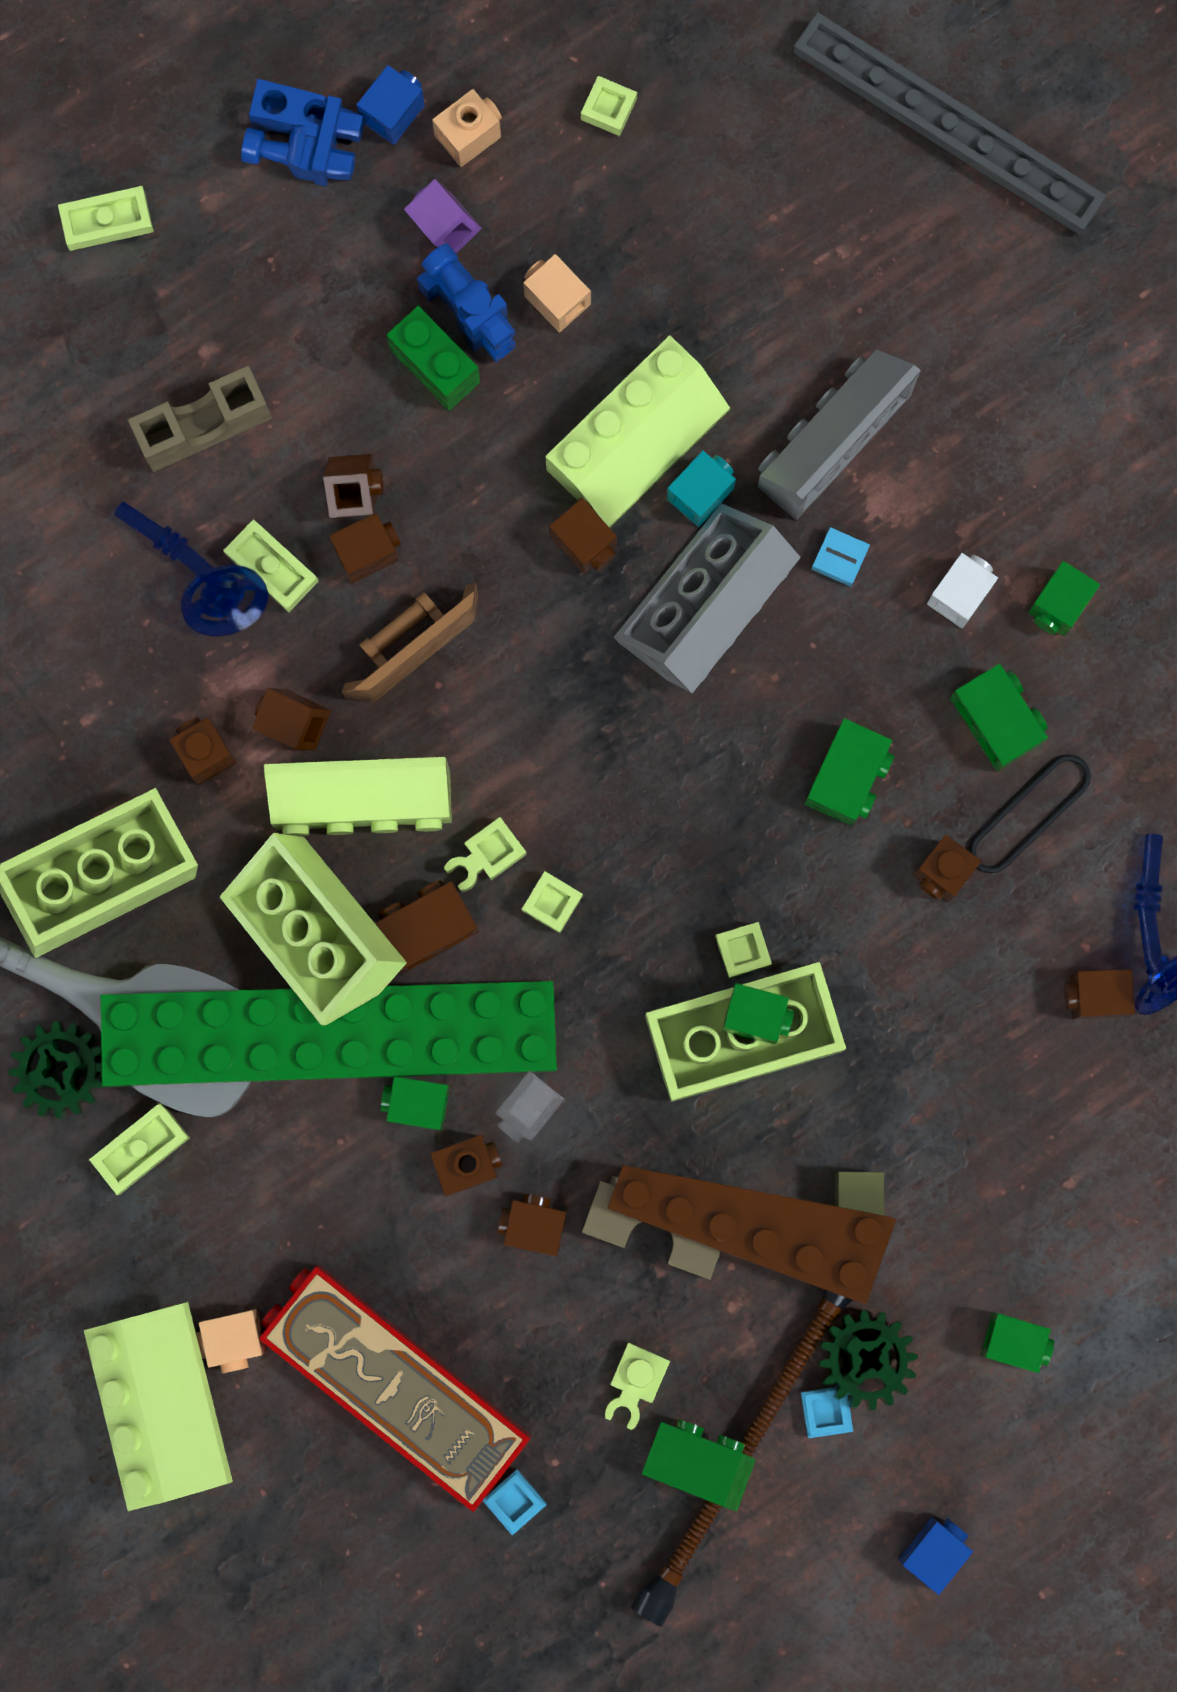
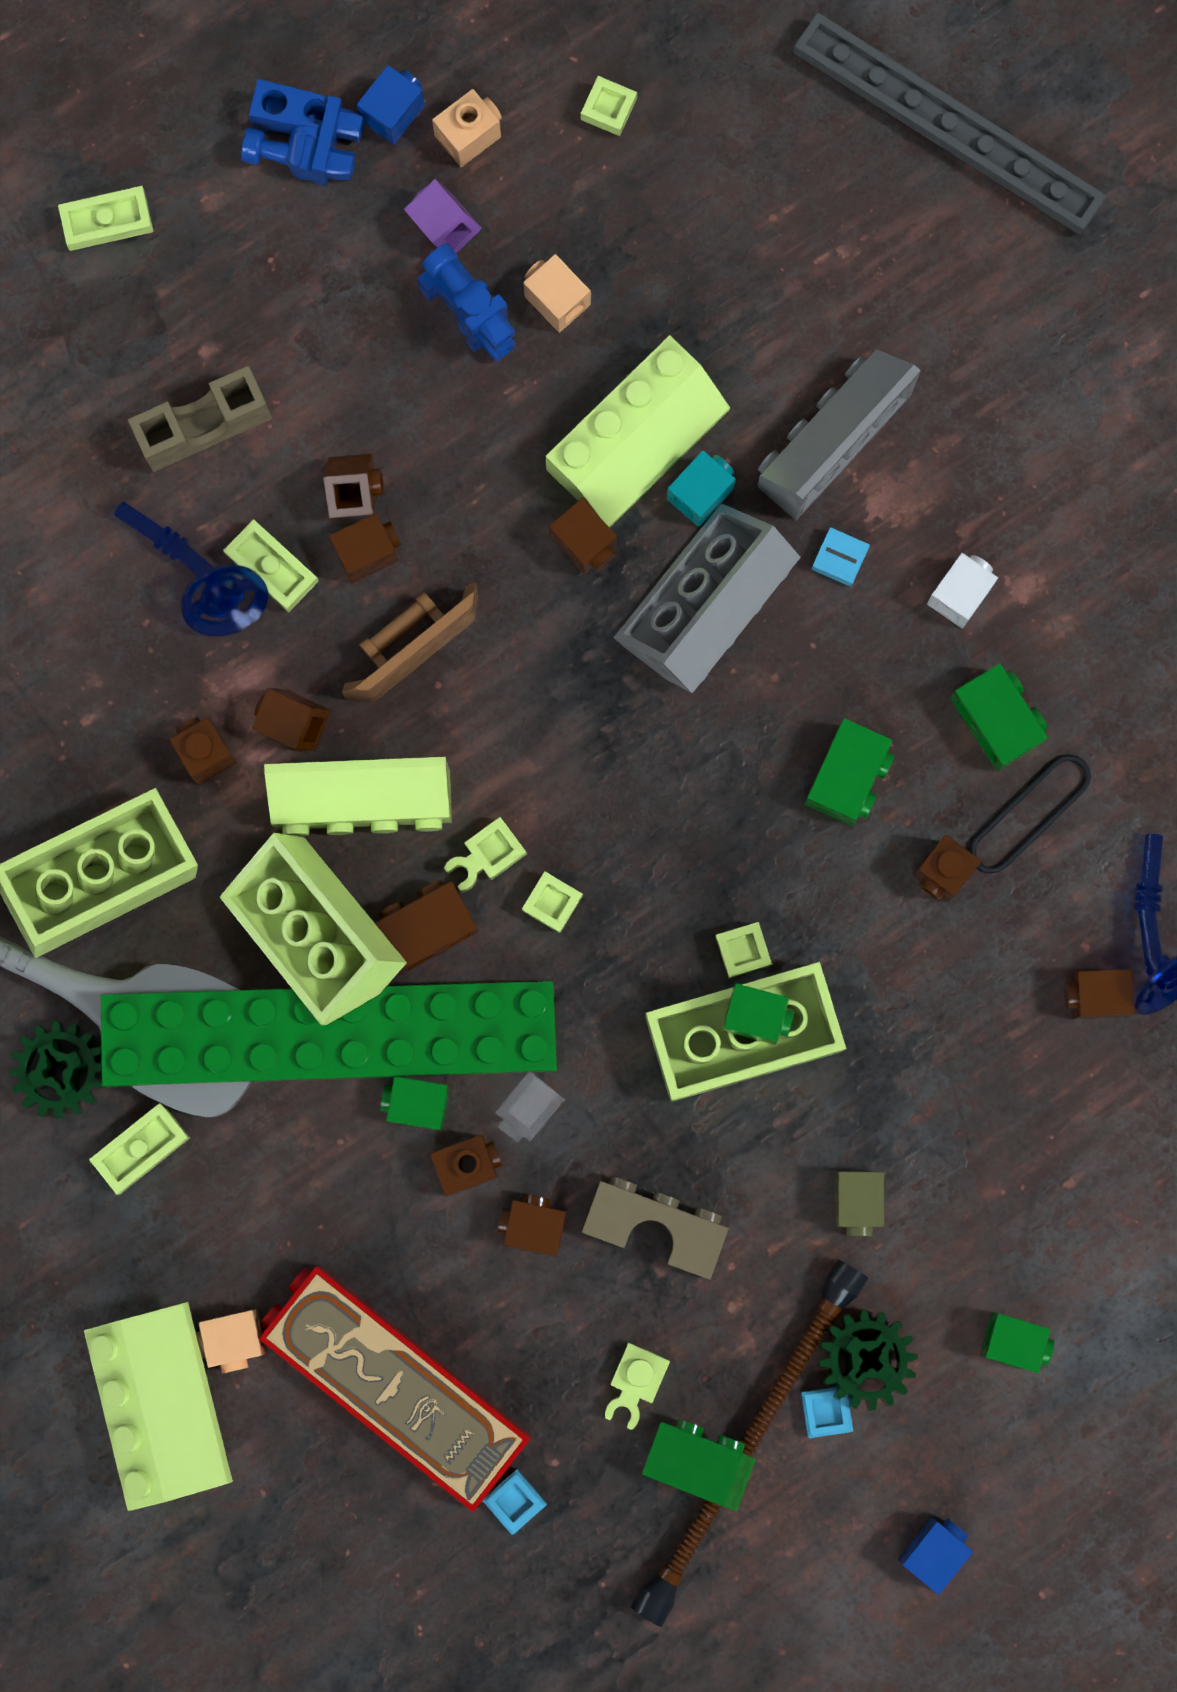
green brick [386,306,480,411] -> none
reddish brown wing [607,1165,897,1305] -> none
green brick [1028,560,1100,637] -> none

